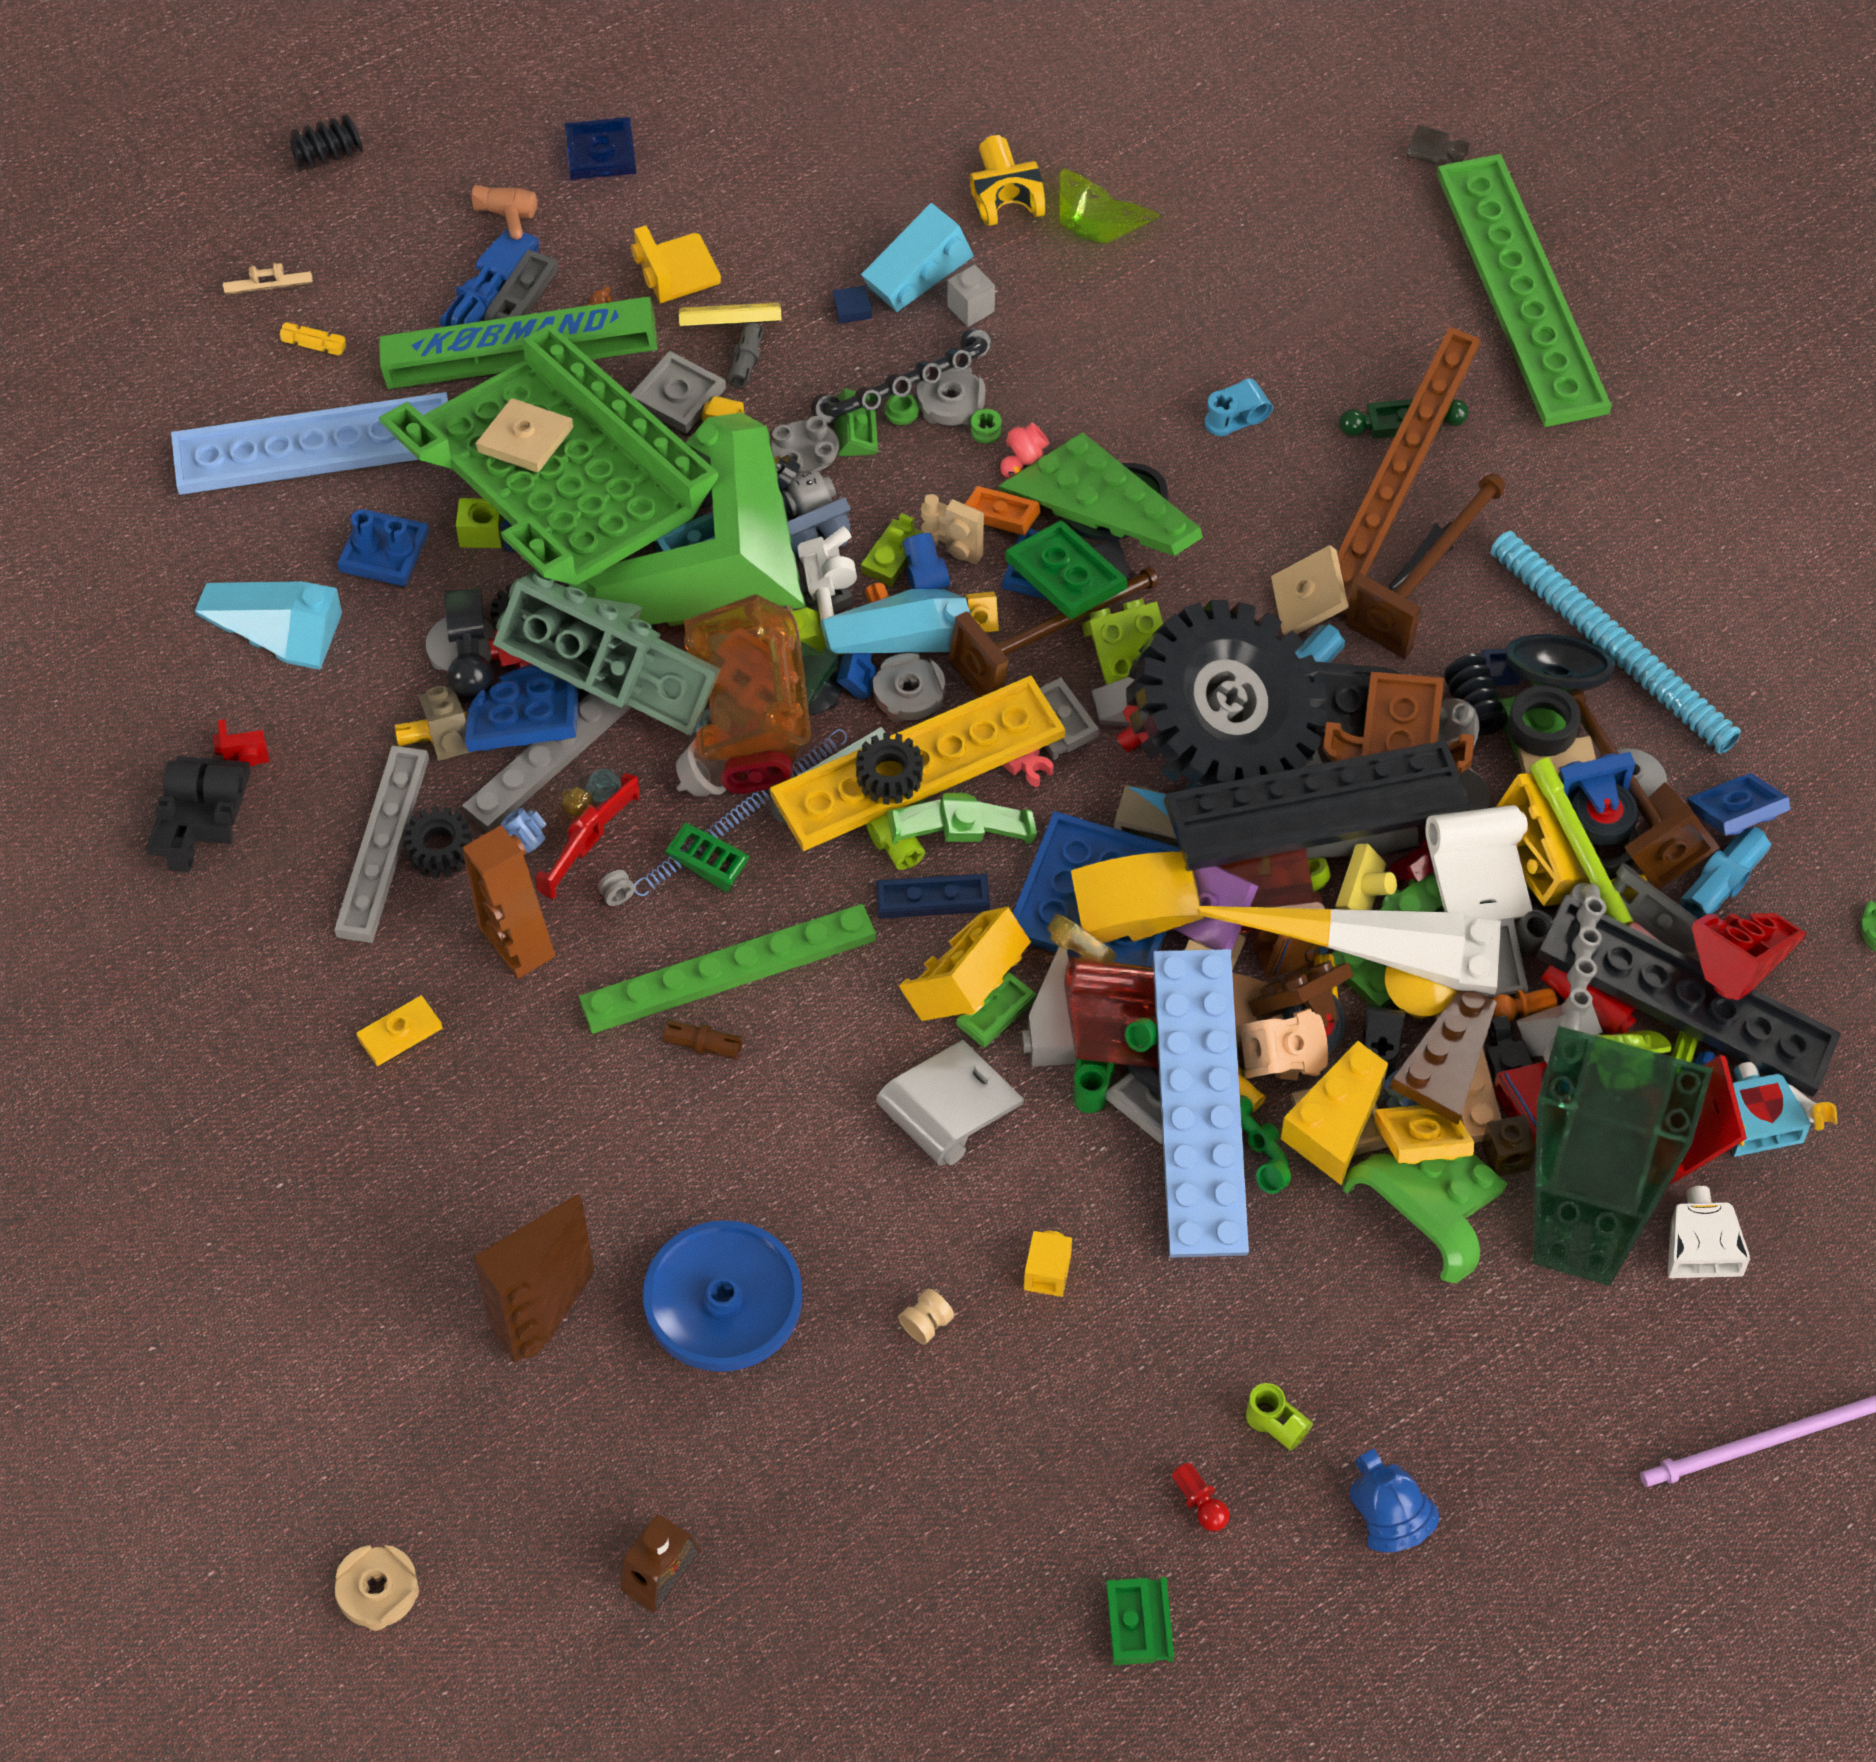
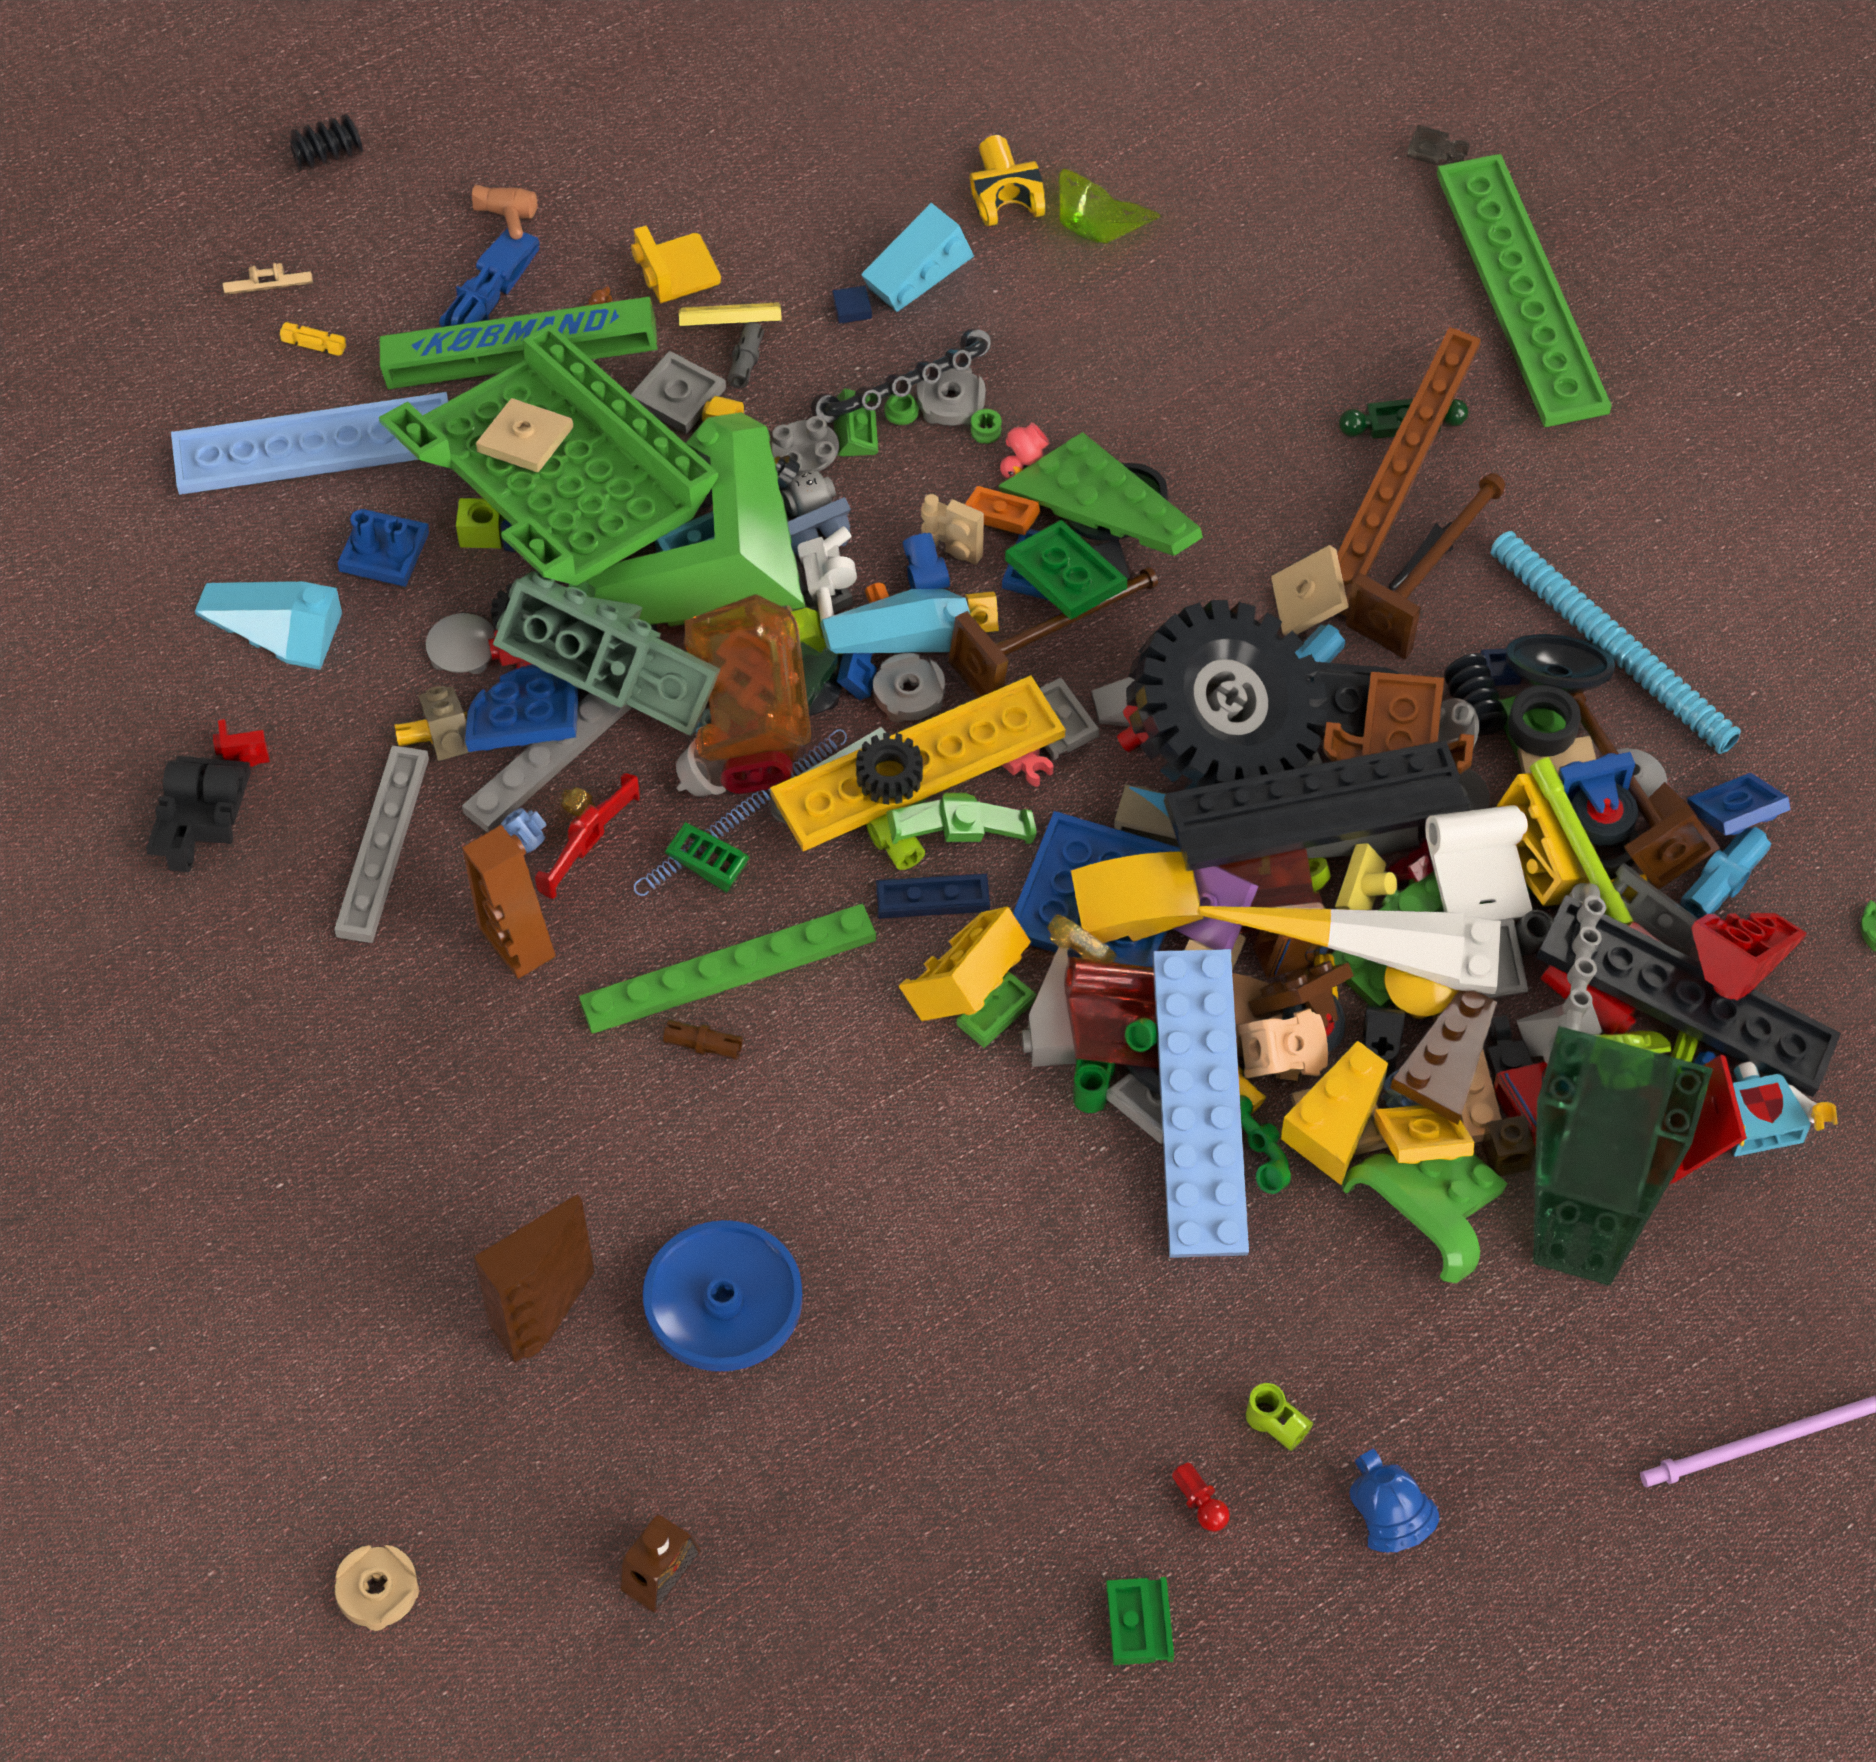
yellow plate [356,995,443,1066] -> none
black tyre [403,806,472,878] -> none
black beam [445,588,493,698] -> none
dark grey plate [484,249,559,321] -> none
clear blue plate [565,117,637,180] -> none
clear light blue plate [586,769,621,803] -> none
light grey bush [597,870,636,906] -> none
lime plate [861,513,921,587] -> none
light grey door [876,1040,1024,1166] -> none
tan wheel [898,1288,954,1345] -> none
light grey brick [948,264,995,327] -> none
yellow brick [1024,1230,1072,1297] -> none
lime bracket [1081,599,1163,685] -> none
dark azure piece [1204,378,1273,436] -> none
orange axle [1491,988,1557,1023] -> none
white torso [1668,1186,1750,1278] -> none

